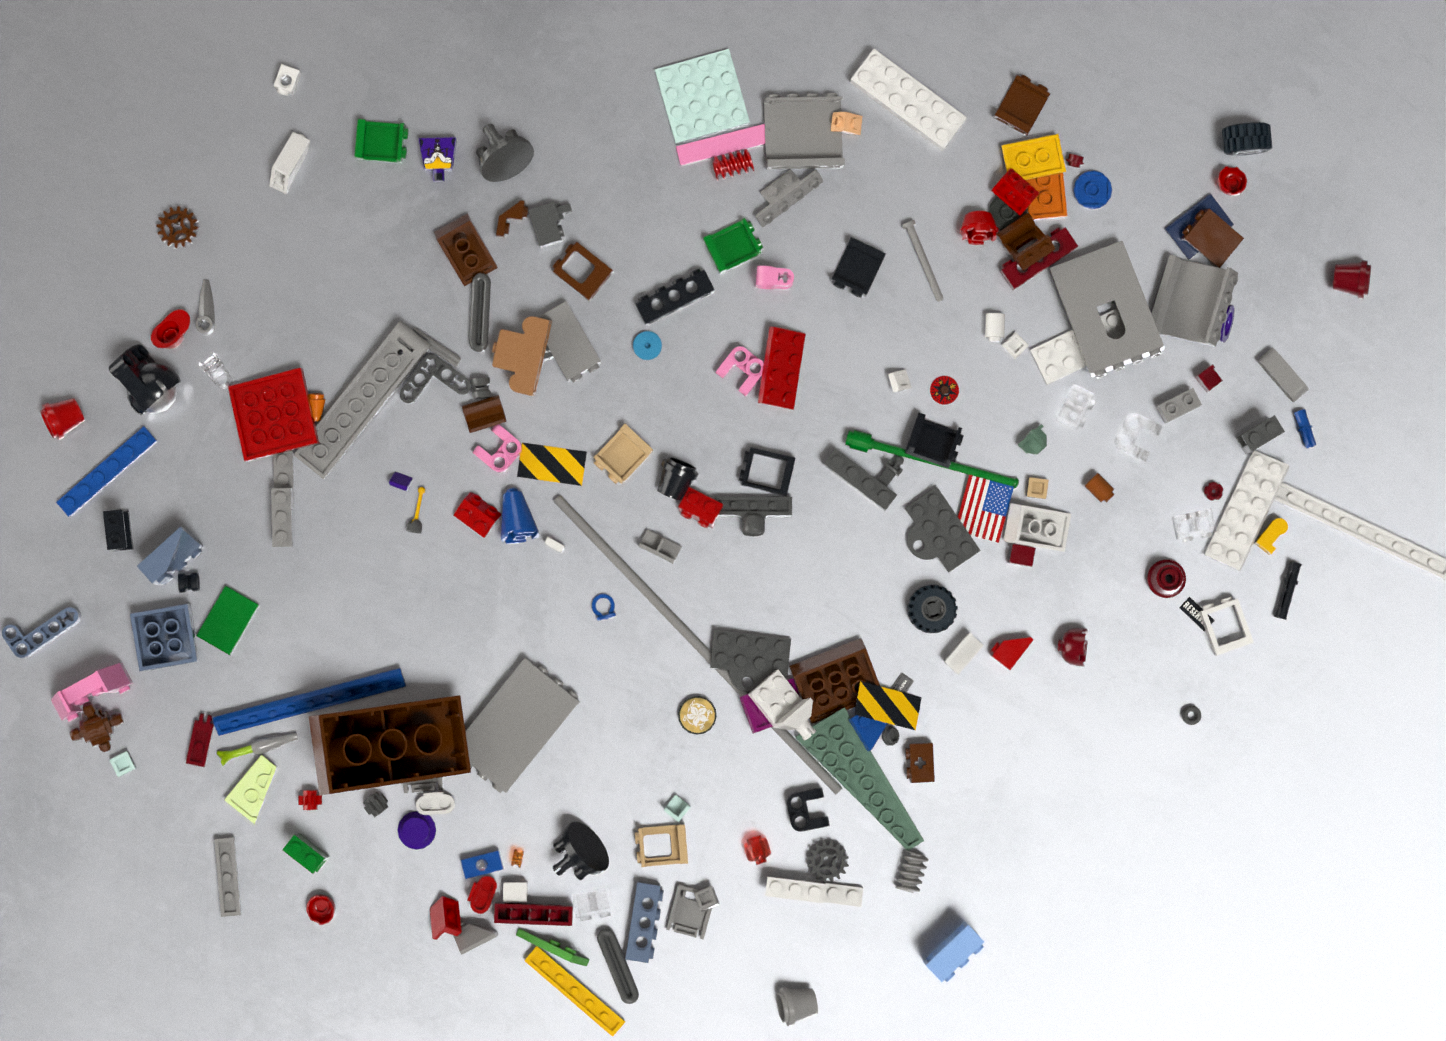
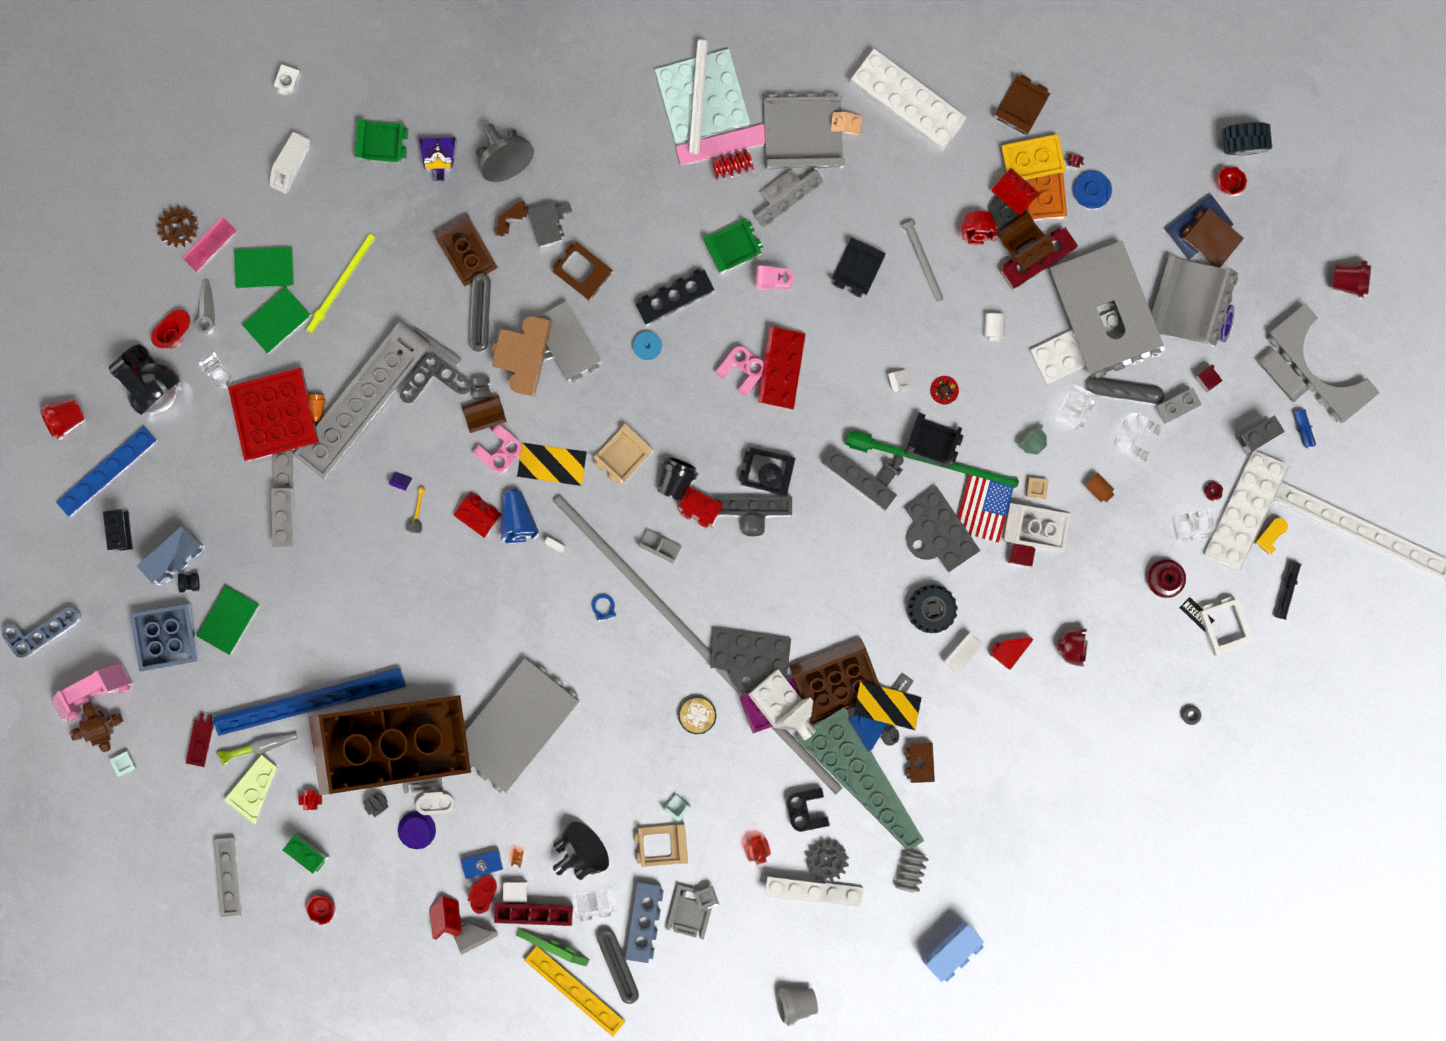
white tile [1002,332,1029,359] -> none
none -> clear pink tile [182,217,237,272]
none -> green tile [234,247,294,289]
none -> green tile [242,287,311,354]
none -> neon yellow bar [306,233,376,334]
none -> white axle [689,39,708,154]
none -> black piece [758,463,783,488]
none -> dark grey piece [1086,377,1164,405]
none -> light grey arch [1268,303,1380,423]

